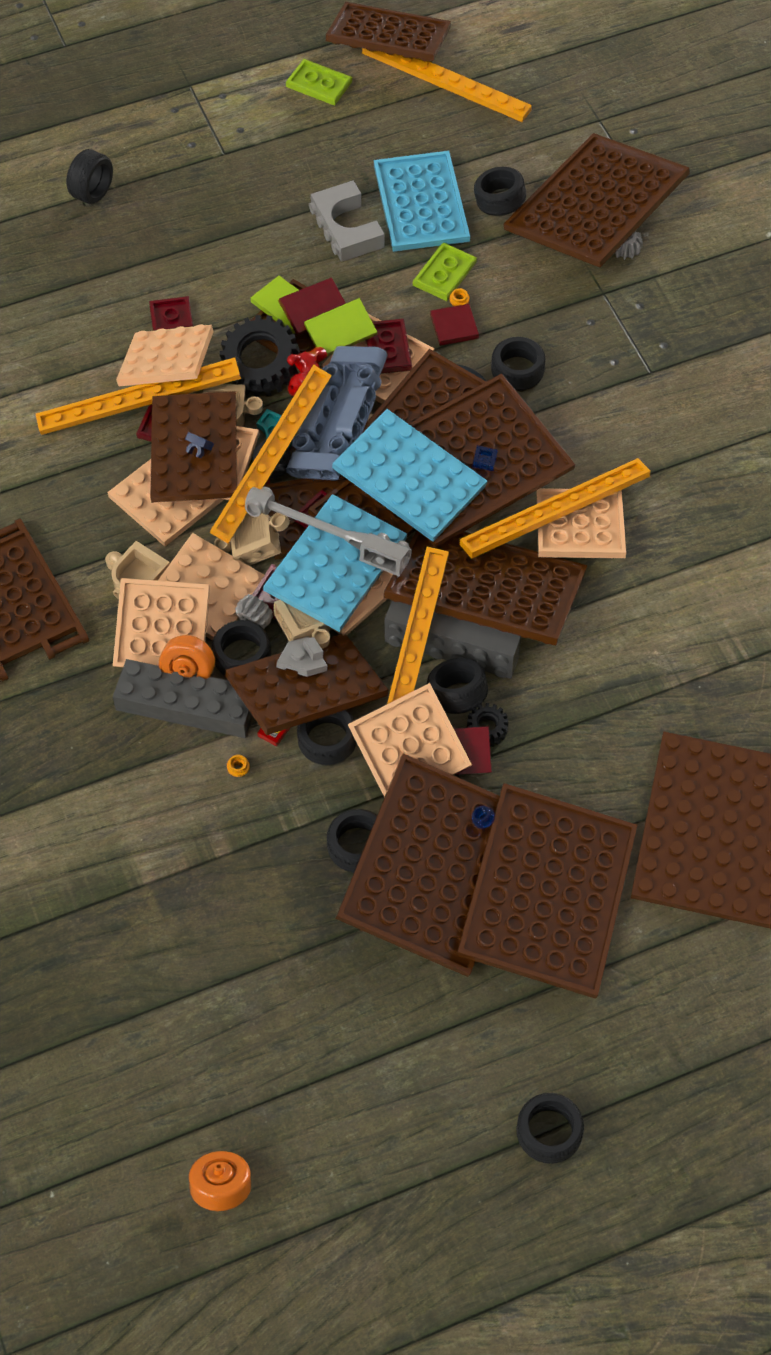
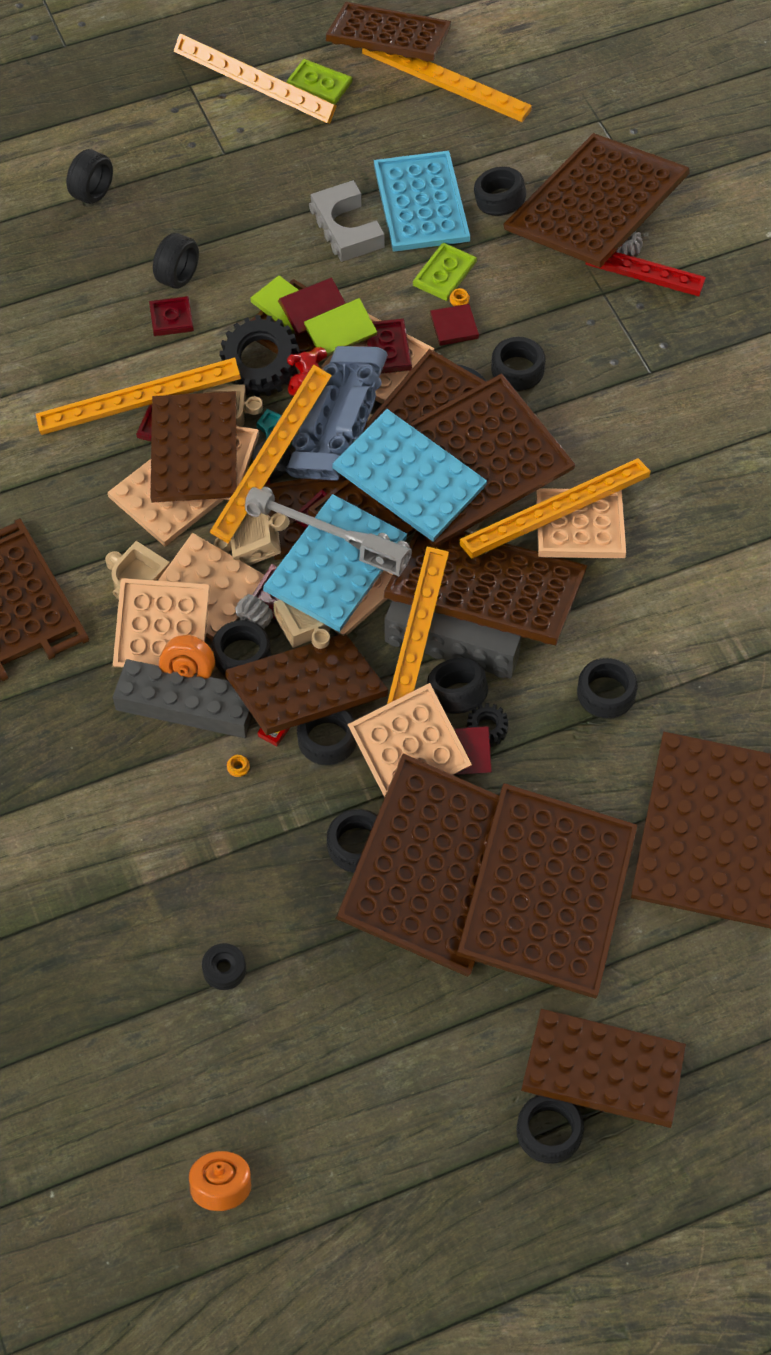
light nougat plate [116,324,214,386] -> none
dark blue tile [185,432,214,458] -> none
light grey plate [276,636,328,677] -> none
clear blue tile [472,445,498,471] -> none
clear blue plate [472,806,495,829] -> none
none -> black tyre [153,233,199,289]
none -> plate [174,34,337,124]
none -> black tyre [202,943,246,990]
none -> reddish brown plate [521,1009,686,1128]
none -> black tyre [577,658,638,719]
none -> red plate [585,252,706,296]

